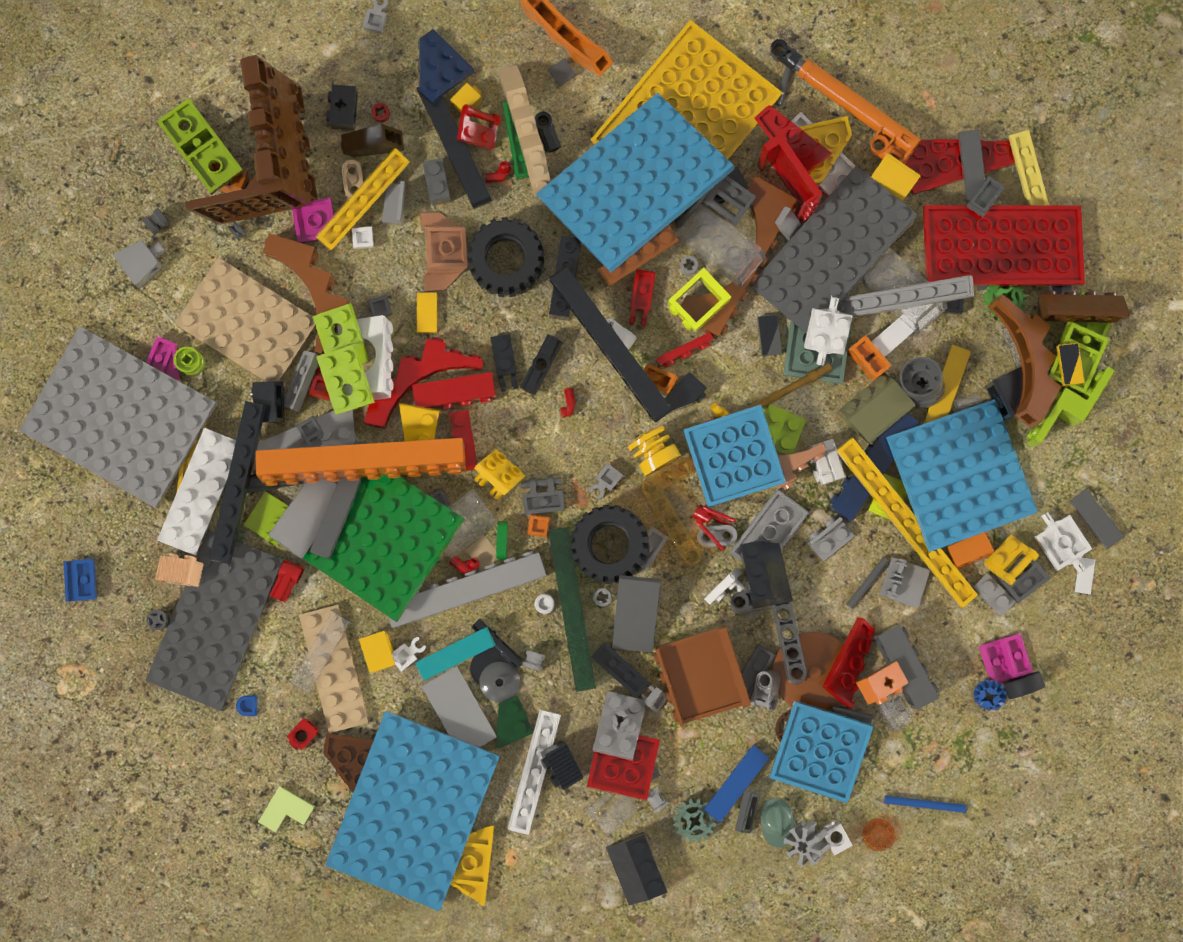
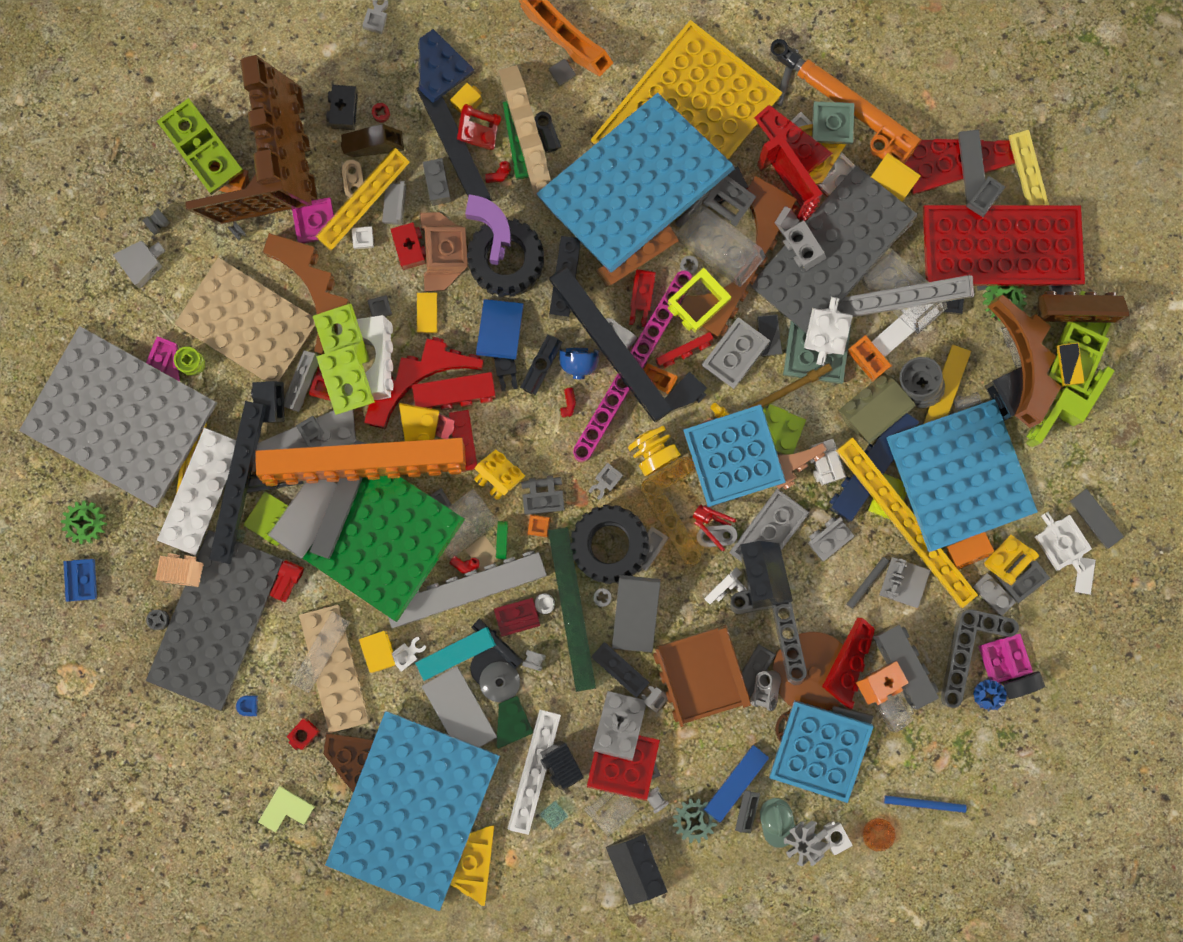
none -> bright green gear [61,501,107,545]
none -> red brick [390,222,426,270]
none -> coral bracket [435,414,454,439]
none -> medium lavender arch [465,195,511,265]
none -> blue tile [476,299,523,359]
none -> dark red plate [494,598,541,637]
none -> clear light blue tile [540,801,568,830]
none -> blue cylinder [560,347,599,379]
none -> dark pink beam [573,271,693,462]
none -> light grey plate [702,317,771,389]
none -> light grey brick [783,220,827,271]
none -> sand green plate [812,101,854,144]
none -> dark grey beam [941,610,1019,708]

